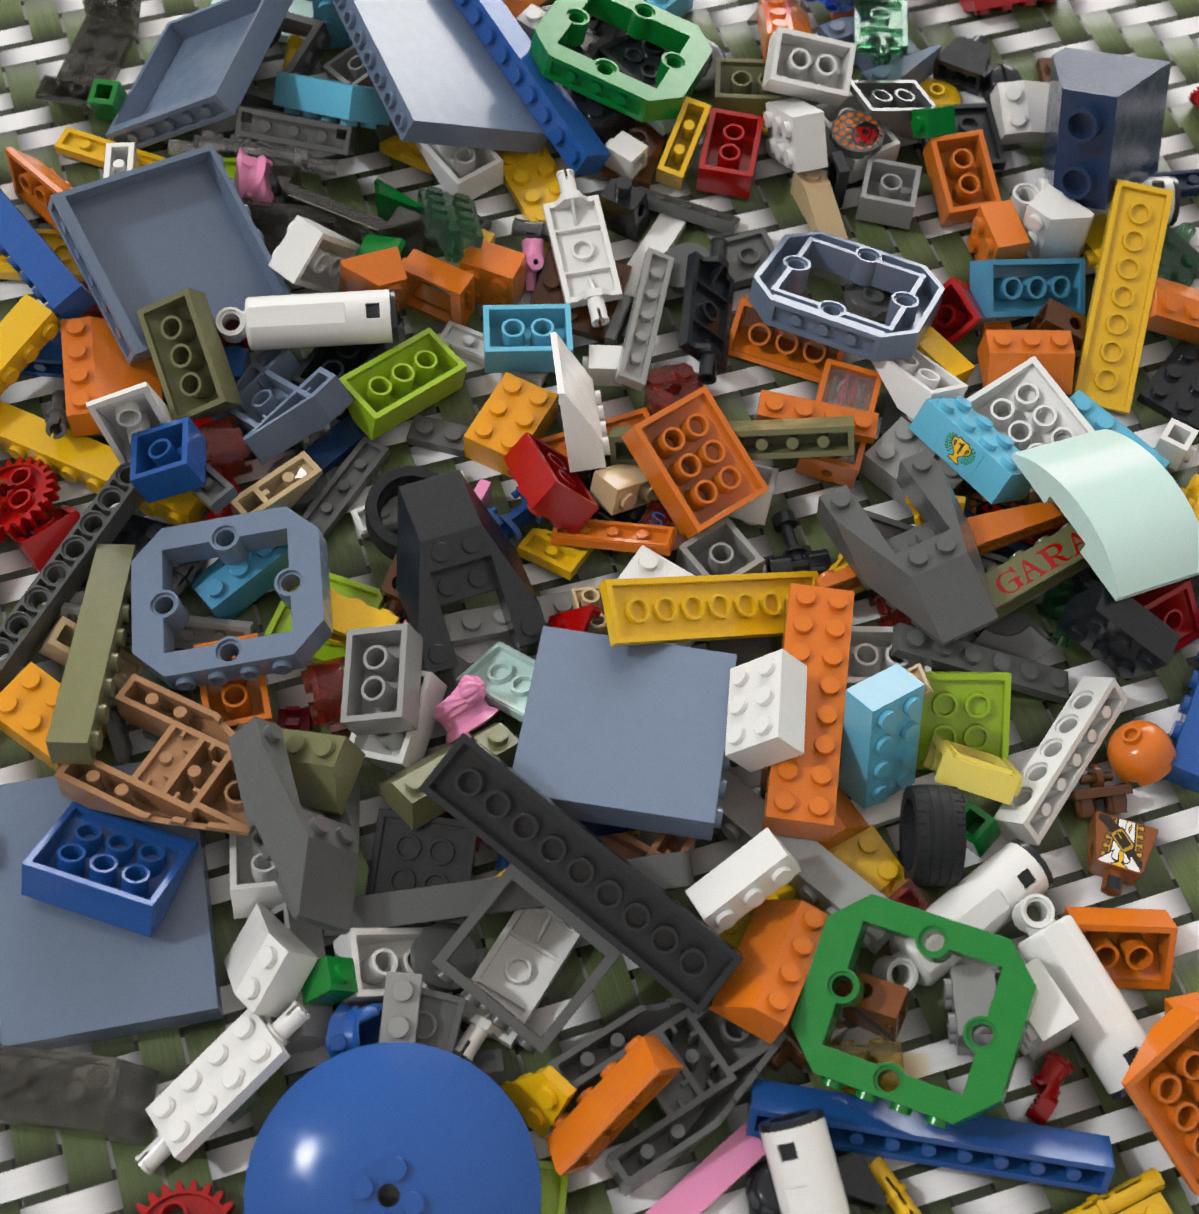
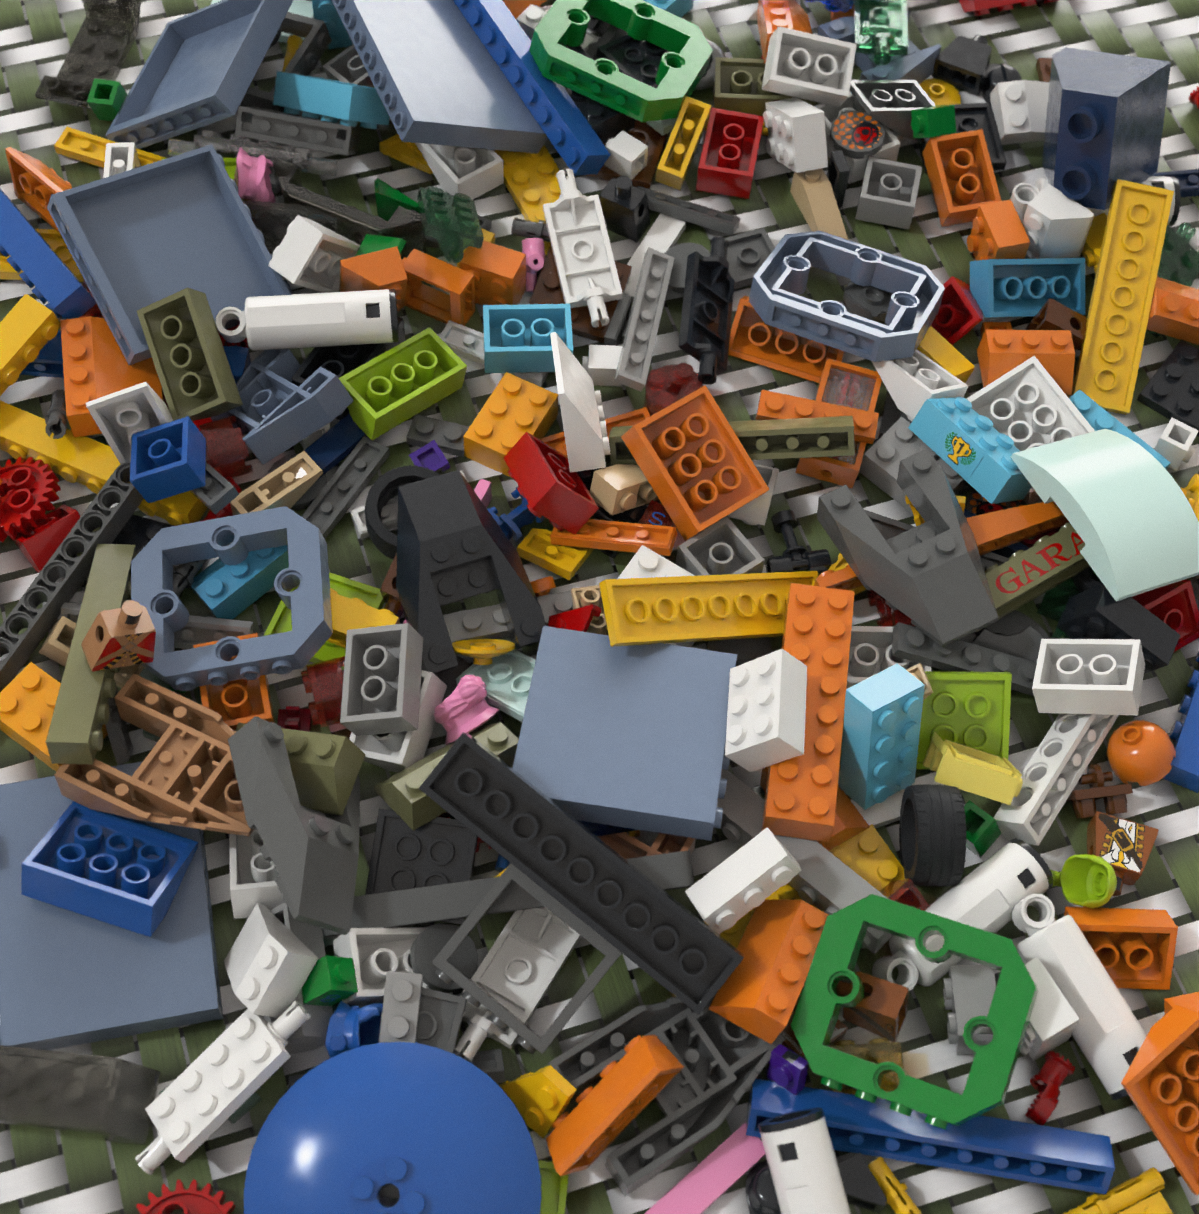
none -> medium nougat torso [81,600,156,672]
none -> dark purple plate [409,440,451,474]
none -> yellow dish [452,639,515,665]
none -> orange tile [530,576,556,597]
none -> dark purple plate [767,1044,809,1095]
none -> white brick [1032,639,1145,715]
none -> lime hair [1050,854,1117,908]

